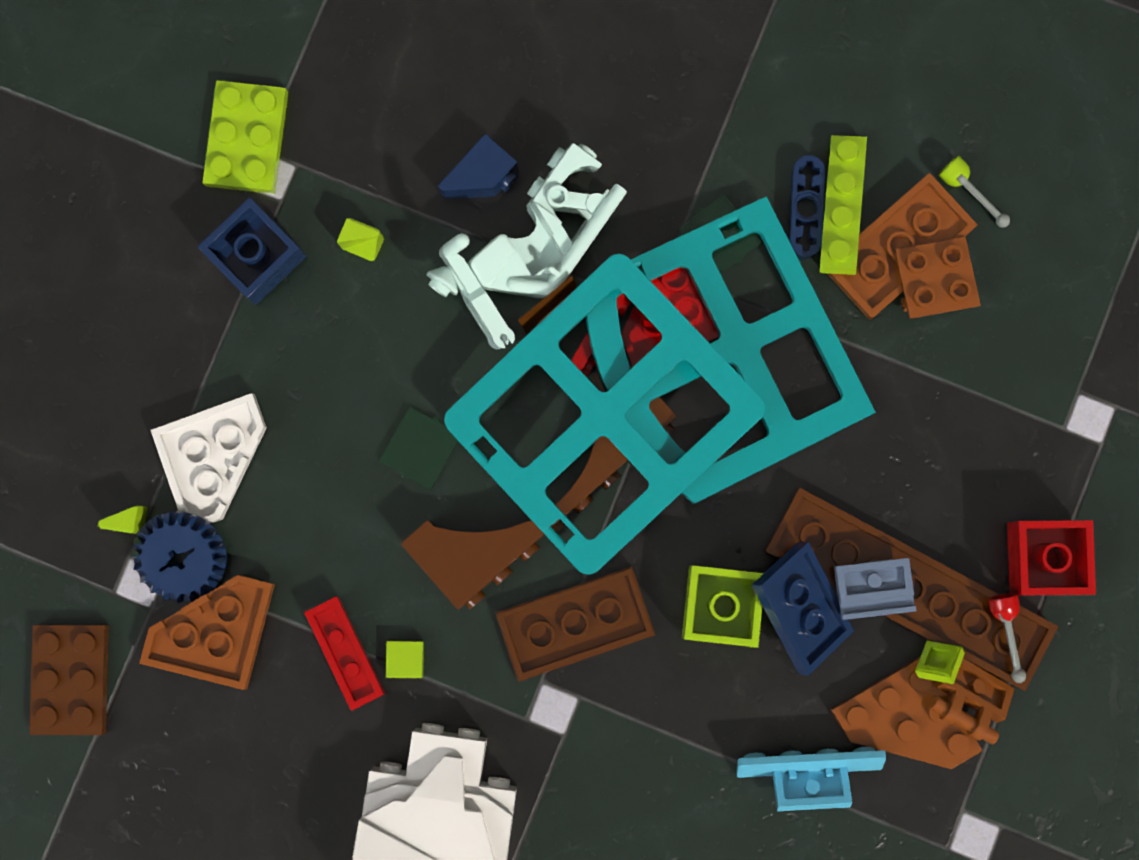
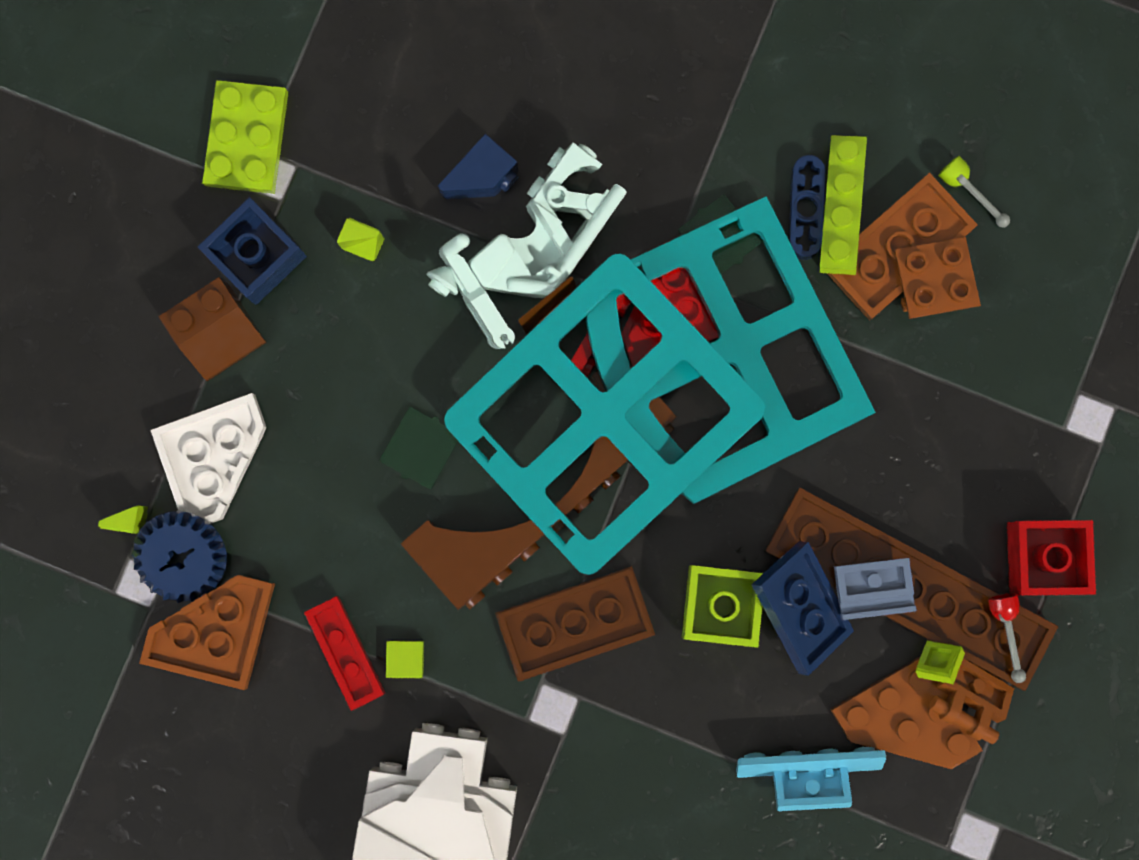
reddish brown plate [29,625,109,735] -> none
none -> reddish brown slope [158,277,267,381]

